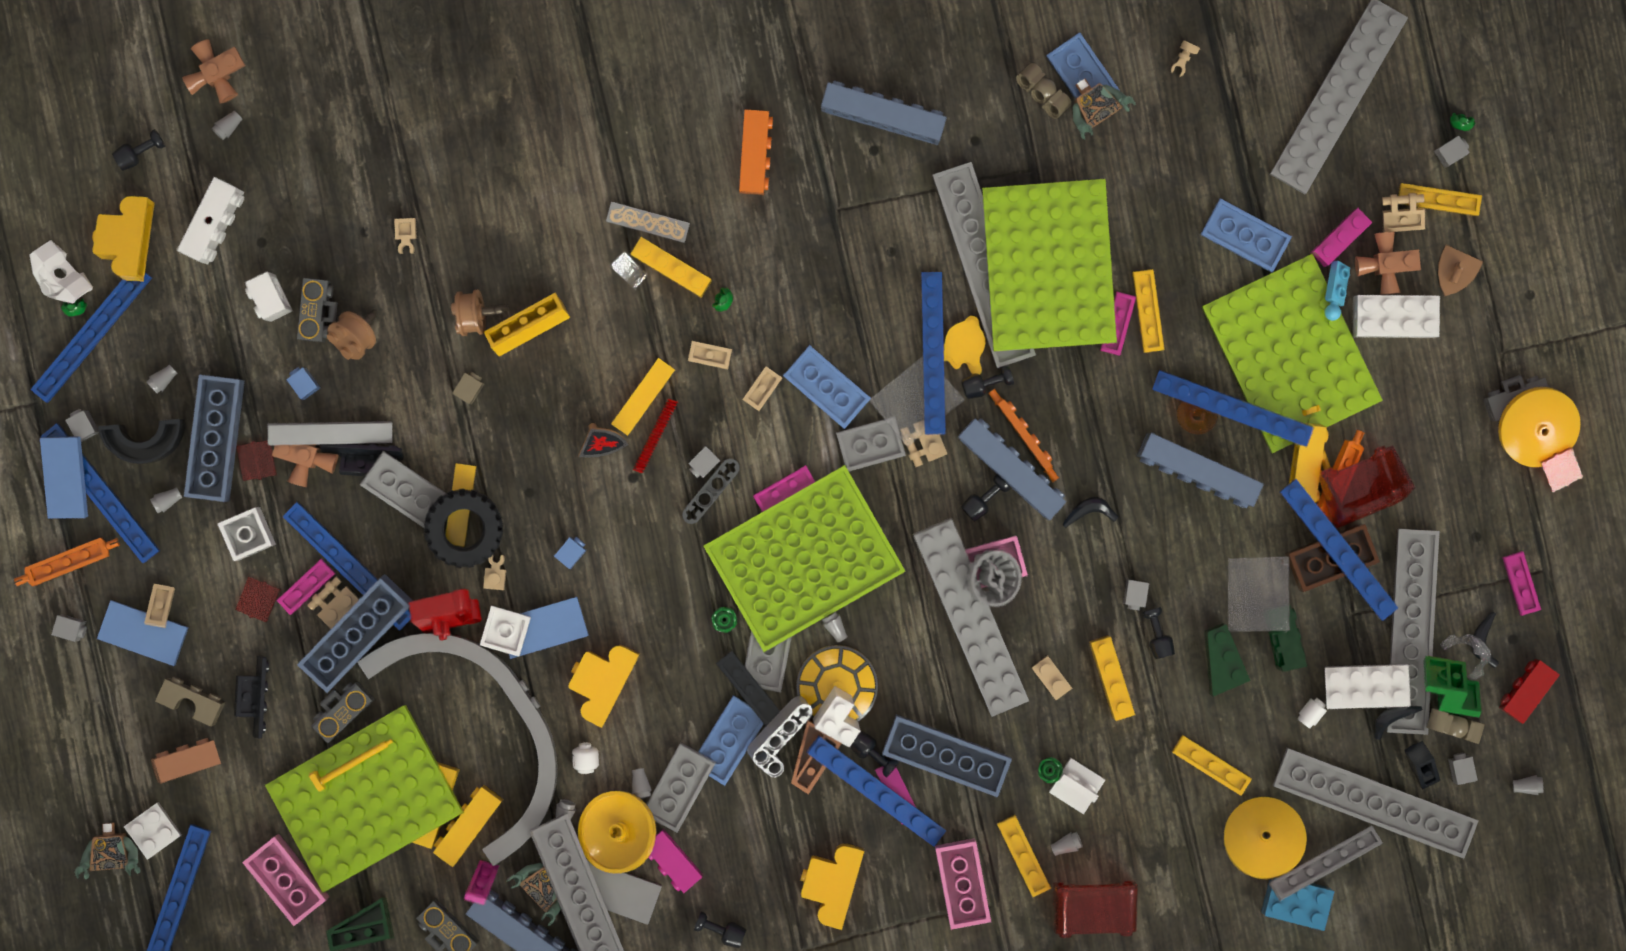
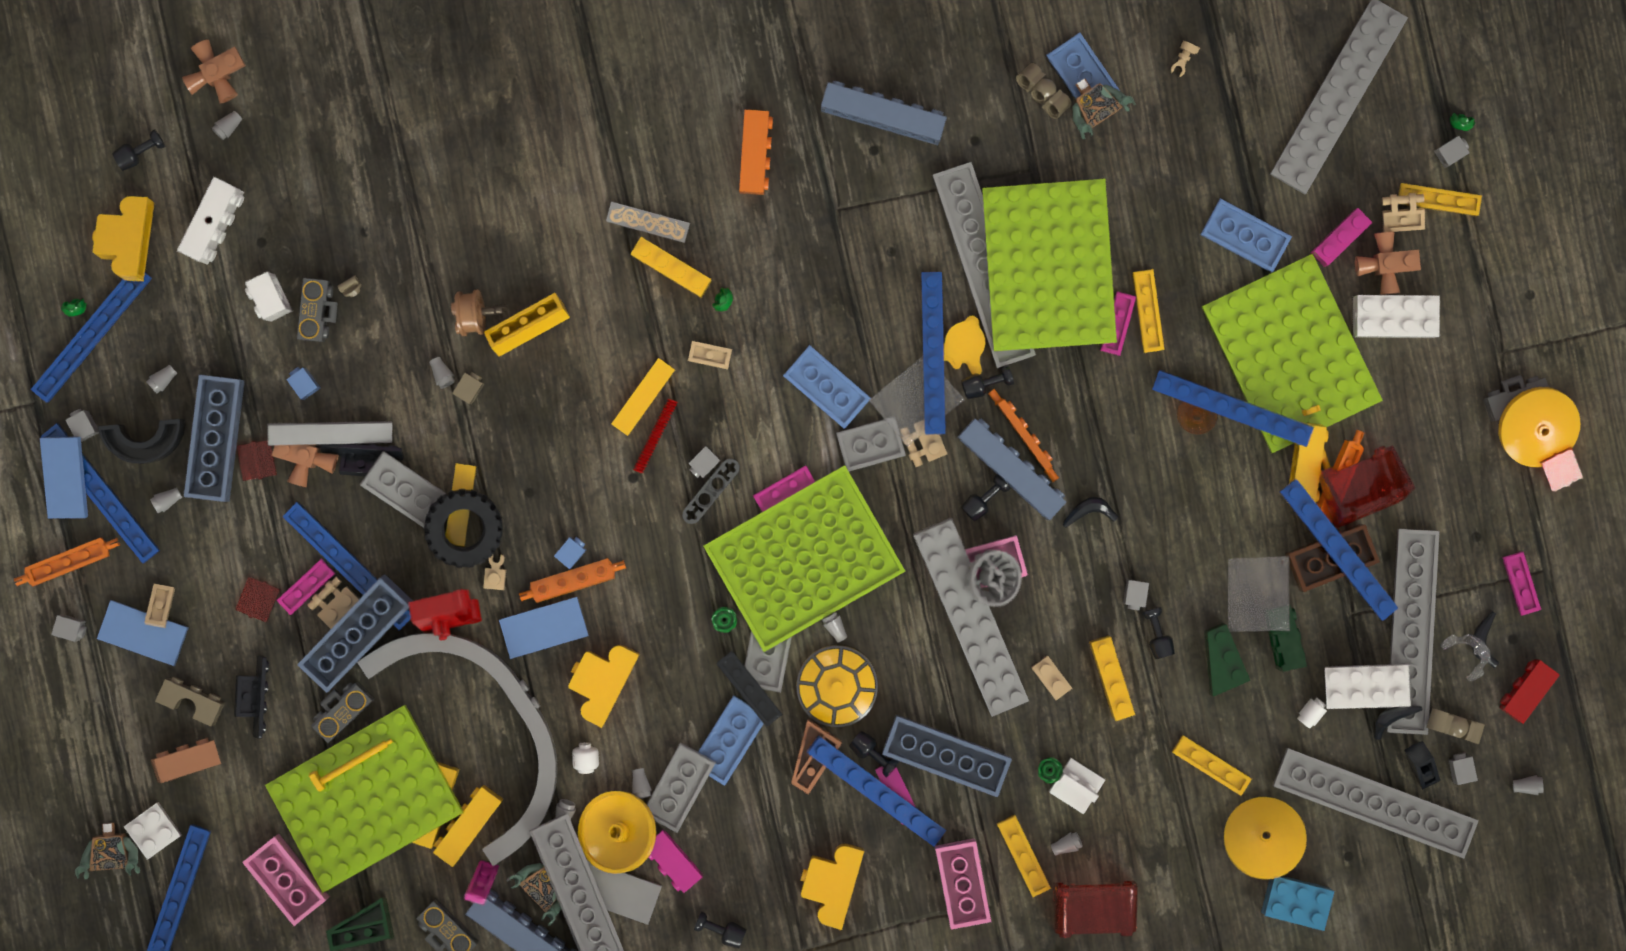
white piece [30,240,93,303] -> none
white brick [218,507,276,561] -> none
medium nougat wheel [327,309,377,360] -> none
tan plate [394,218,417,254] -> none
white plate [480,606,531,656] -> none
shield [578,423,628,457] -> none
clear bracket [610,251,648,289] -> none
tan plate [742,367,782,411] -> none
light grey beam [747,696,813,777] -> none
white brick [813,686,860,747] -> none
sand blue brick [1137,433,1264,509] -> none
light grey tile [1269,826,1383,901] -> none
medium azure plate [1324,261,1350,321] -> none
green bracket [1423,656,1481,717] -> none
medium nougat shield [1438,245,1483,296] -> none
none -> dark tan plate [337,276,361,297]
none -> light grey cone [429,357,455,389]
none -> orange plate [519,558,626,603]

